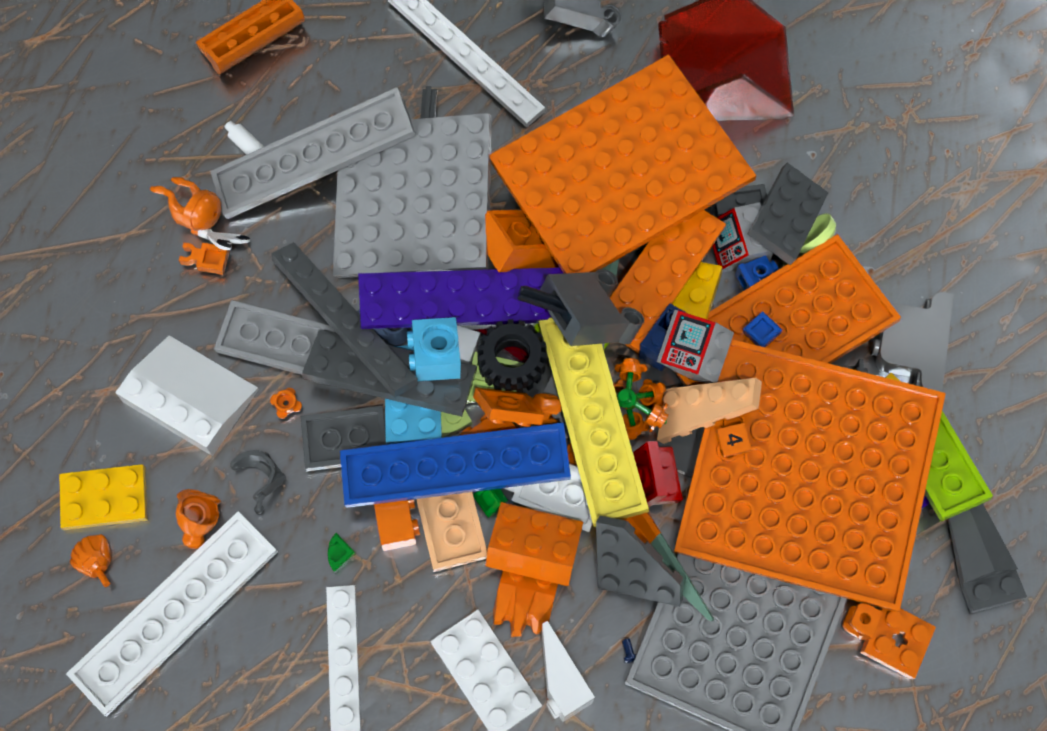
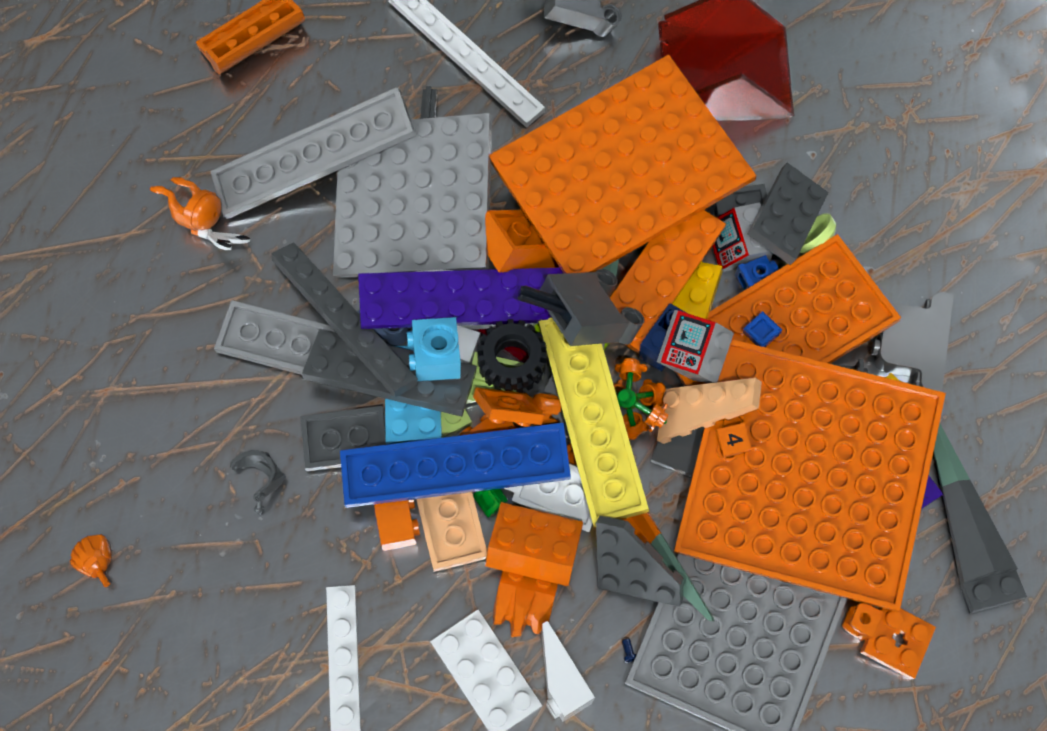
yellow plate [59,464,148,530] -> none
white plate [66,511,278,716] -> none
white slope [115,335,259,456] -> none
orange hair [175,489,221,549] -> none
orange plate [179,242,230,275] -> none
white cylinder [225,121,264,155] -> none
orange plate [270,388,302,419] -> none
green tile [328,533,356,574] -> none
red bracket [633,441,683,508] -> none
lime plate [925,411,993,522] -> none

